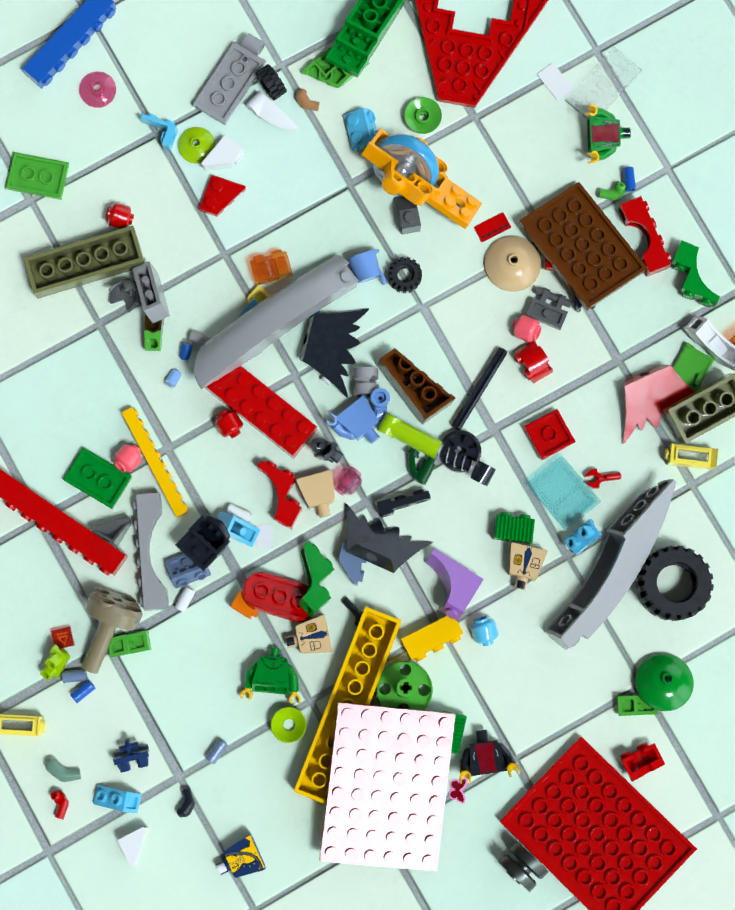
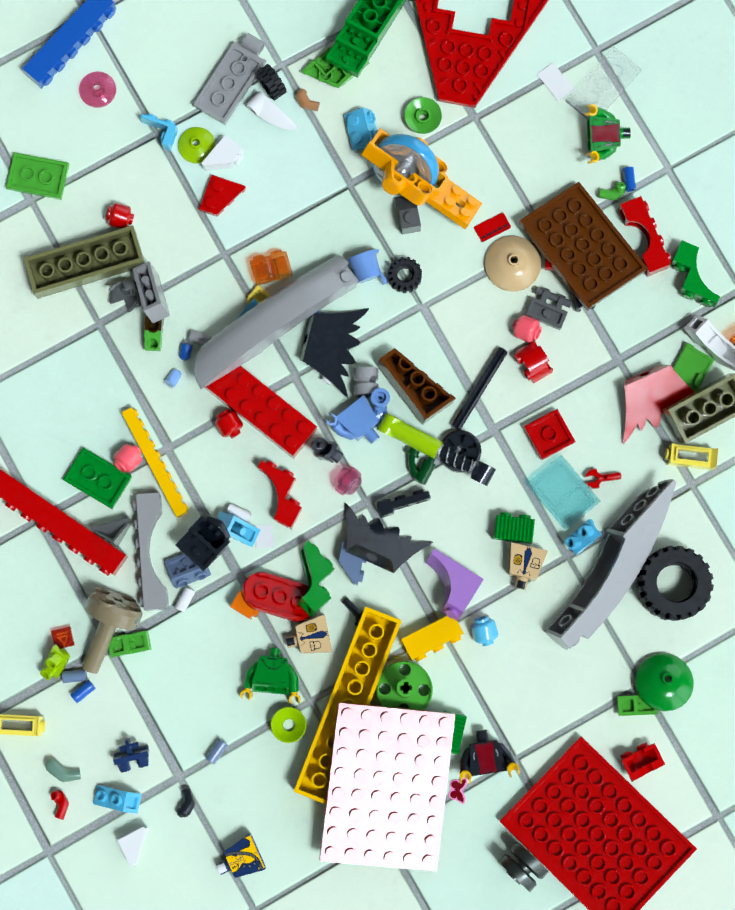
tan torso [296,470,335,518] -> none

